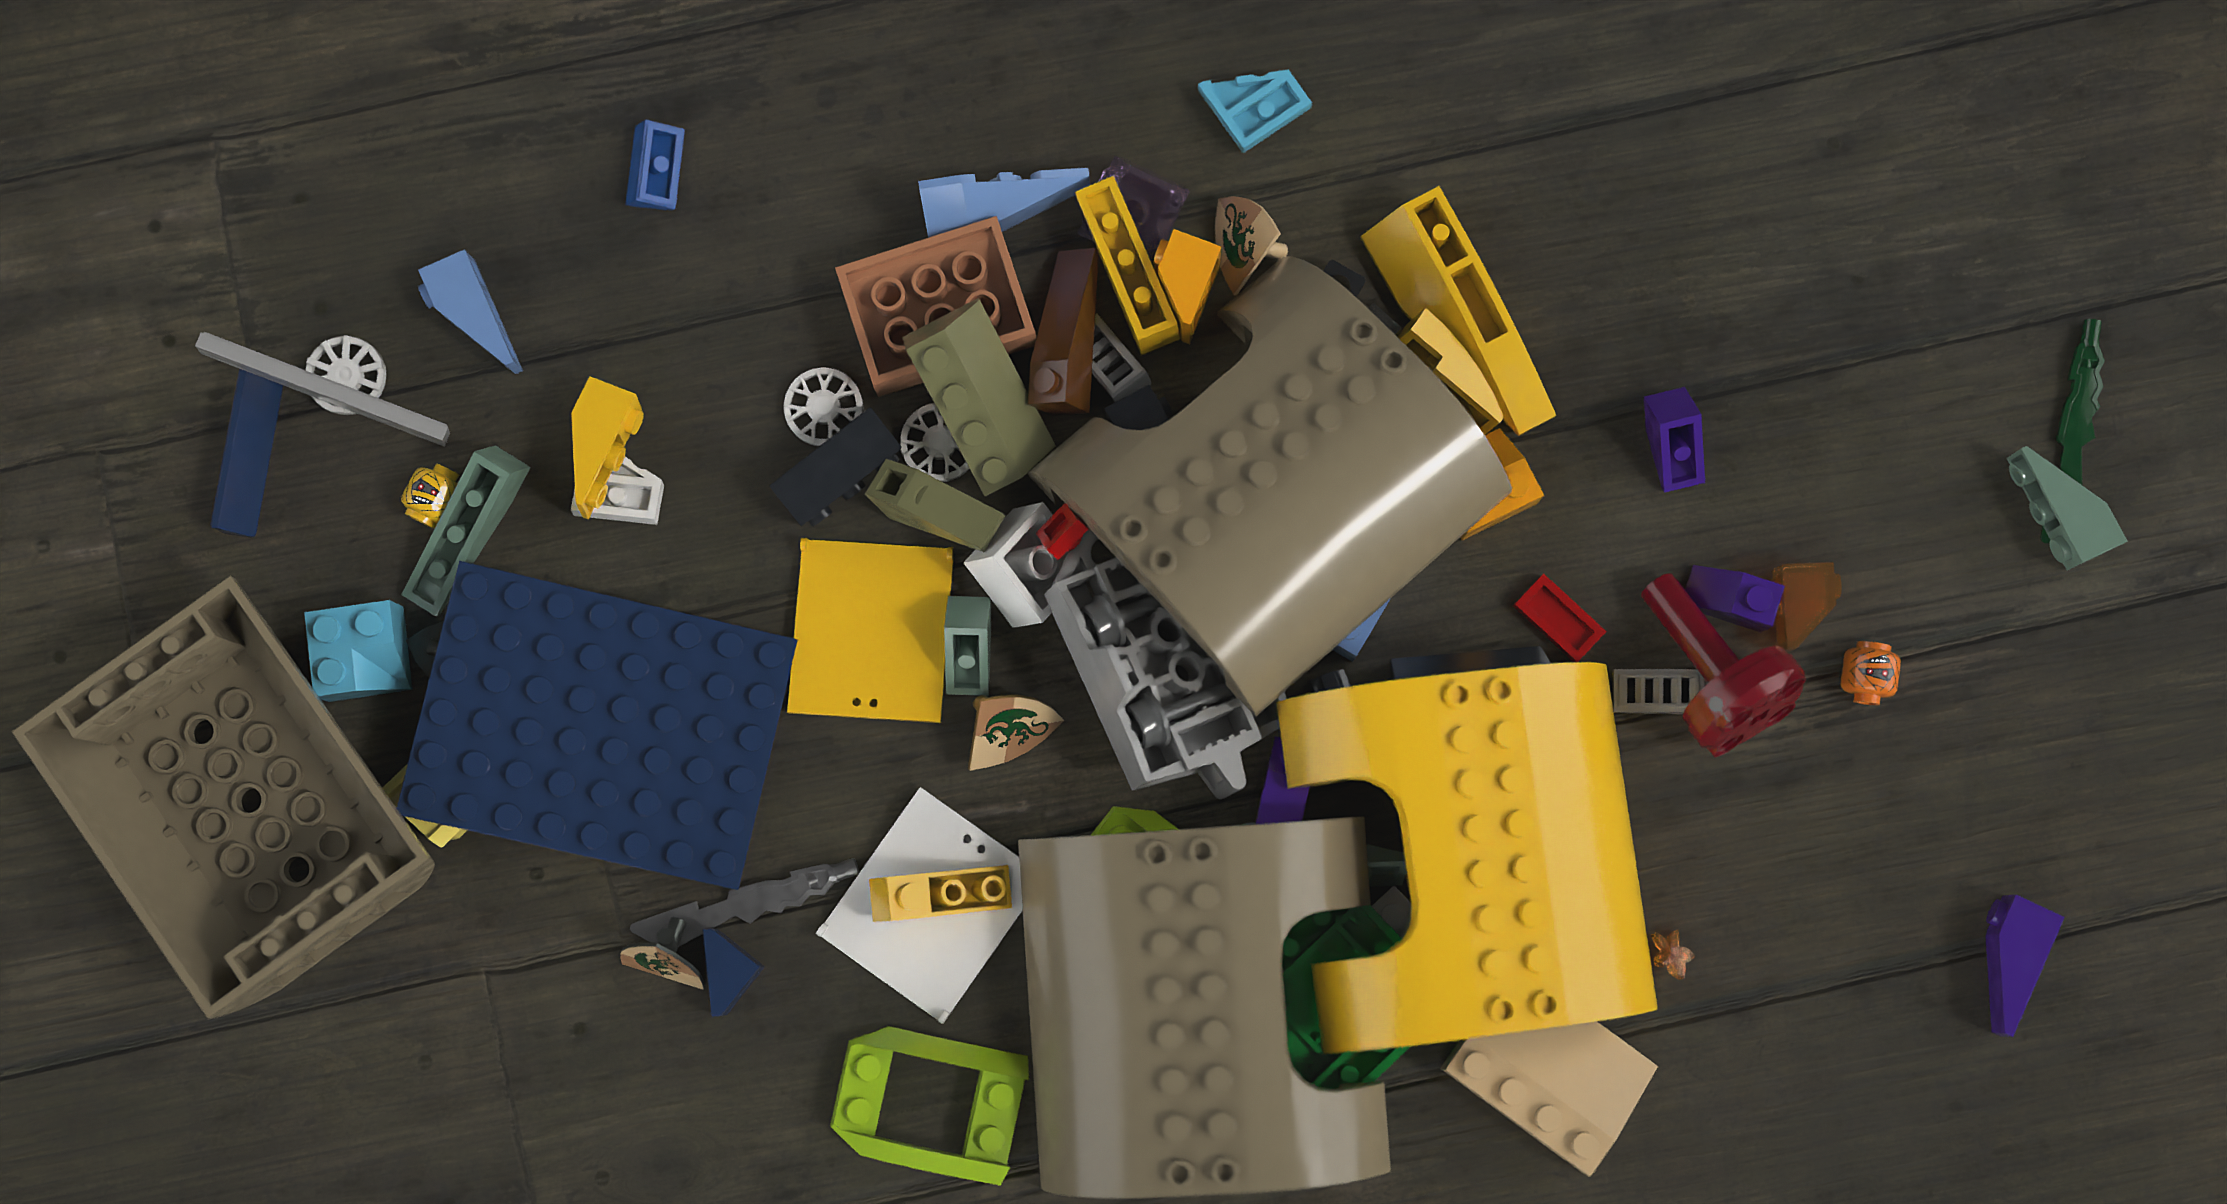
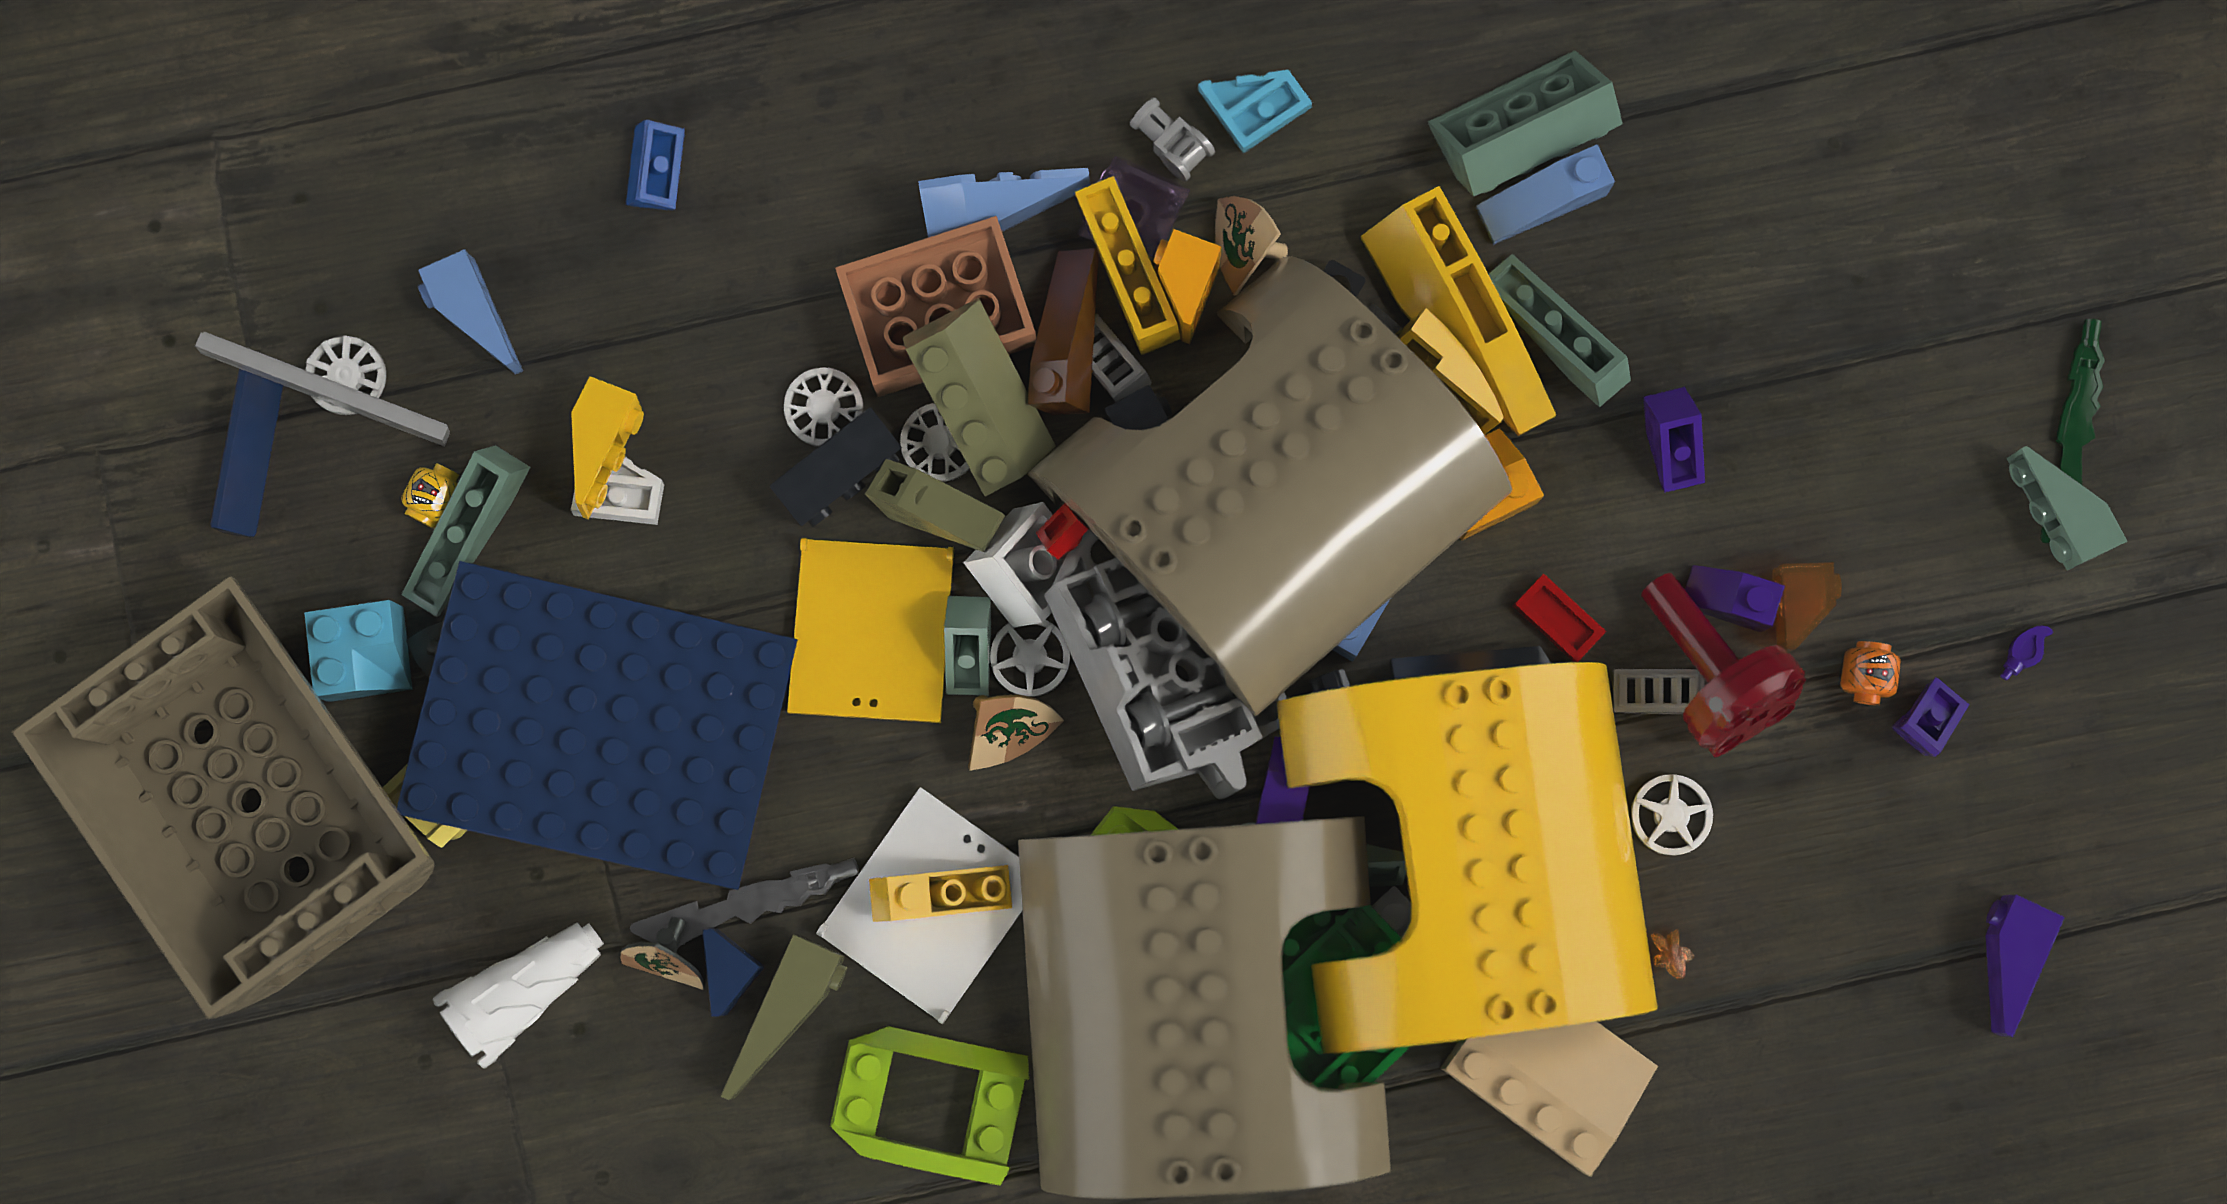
none -> white cone [433,922,604,1069]
none -> olive slope [721,935,848,1100]
none -> white wheel [990,620,1070,697]
none -> light grey connector [1130,97,1215,182]
none -> sand green slope [1428,50,1623,196]
none -> medium blue slope [1476,145,1615,244]
none -> sand green slope [1488,254,1631,407]
none -> white wheel [1631,774,1713,855]
none -> dark purple slope [1891,677,1969,757]
none -> dark purple piece [2000,625,2053,681]

